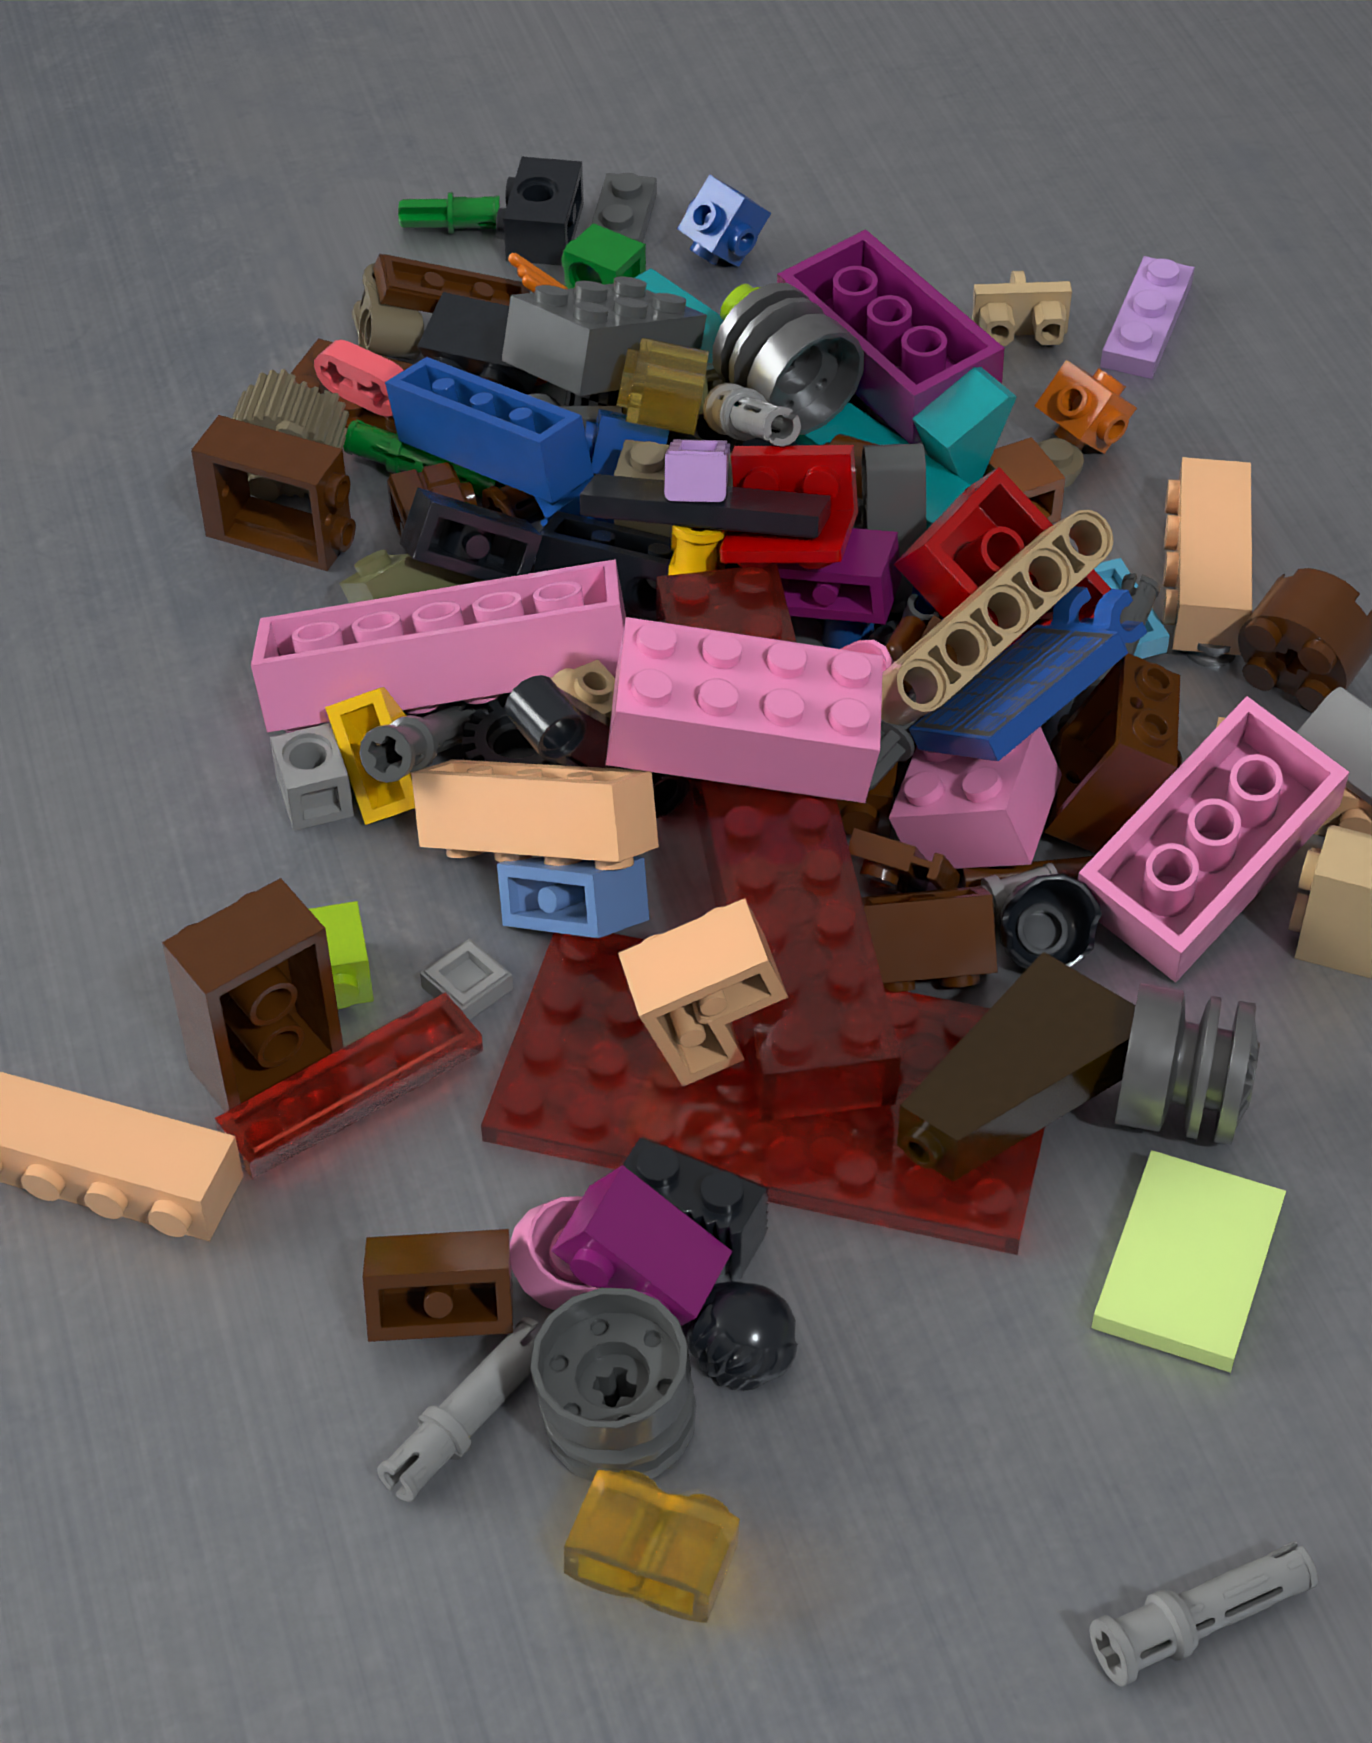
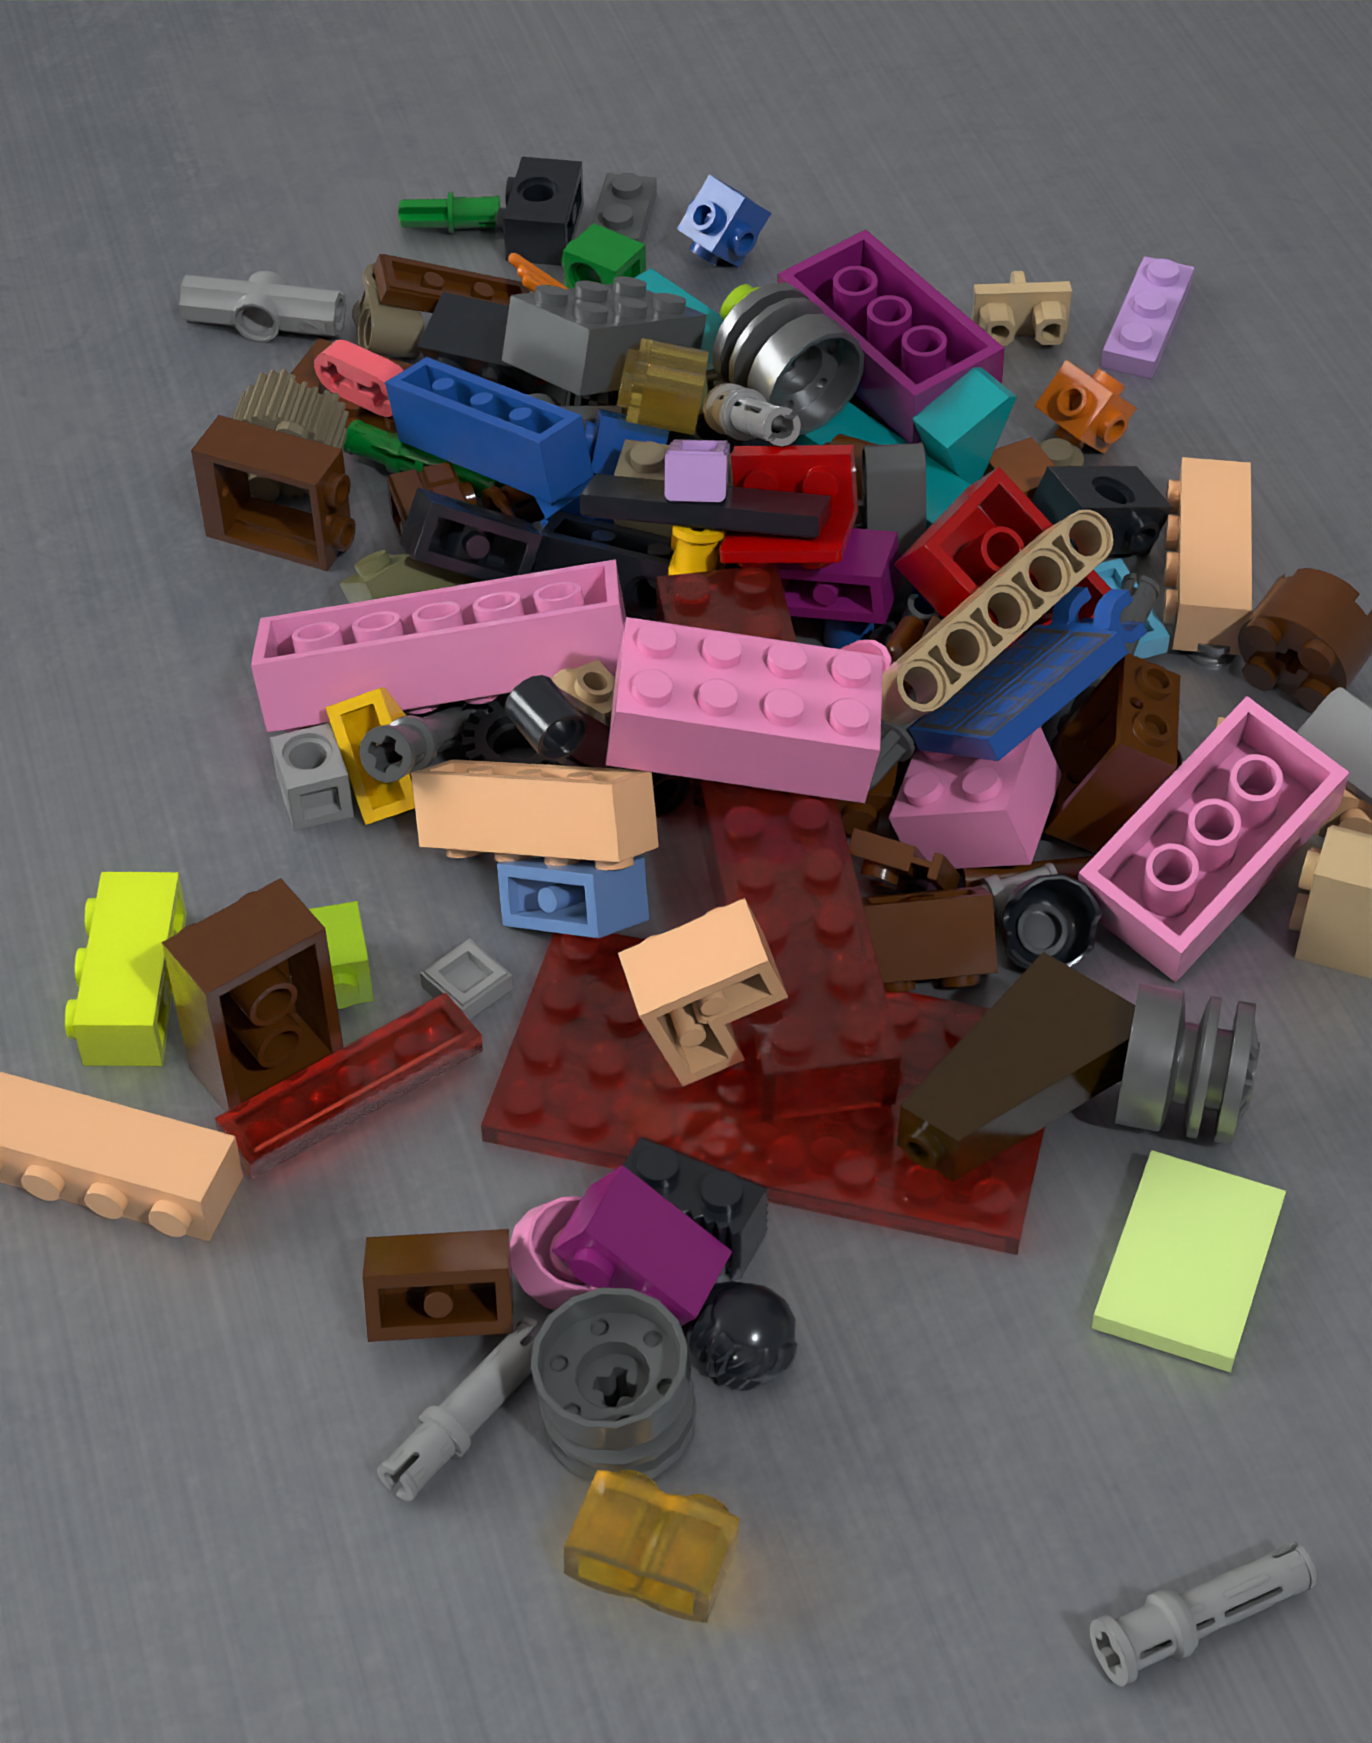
none -> neon yellow brick [65,872,187,1066]
none -> light grey piece [179,271,347,342]
none -> black brick [1031,466,1173,554]

